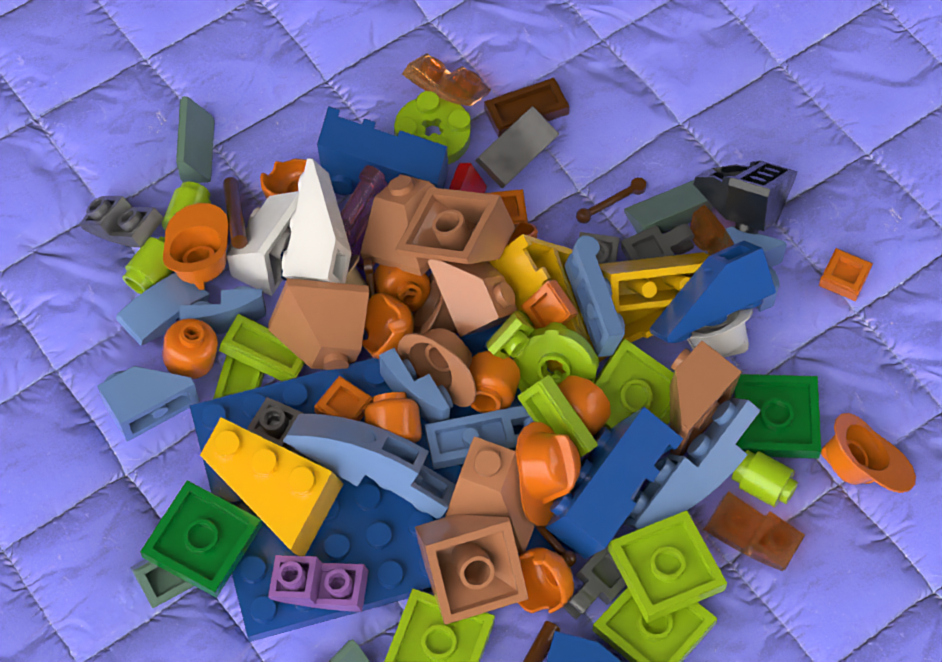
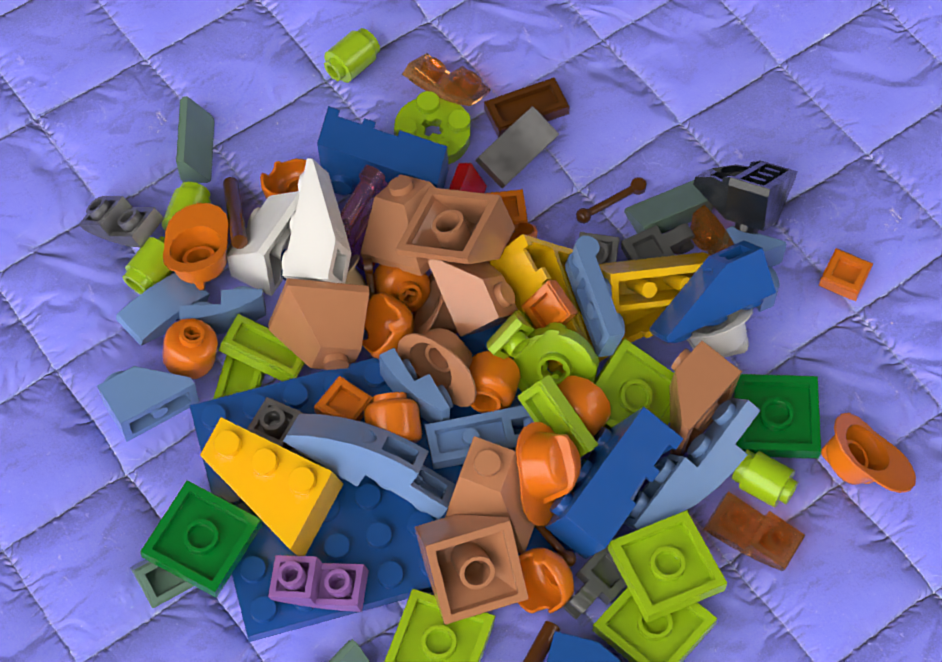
none -> lime brick [324,28,380,83]

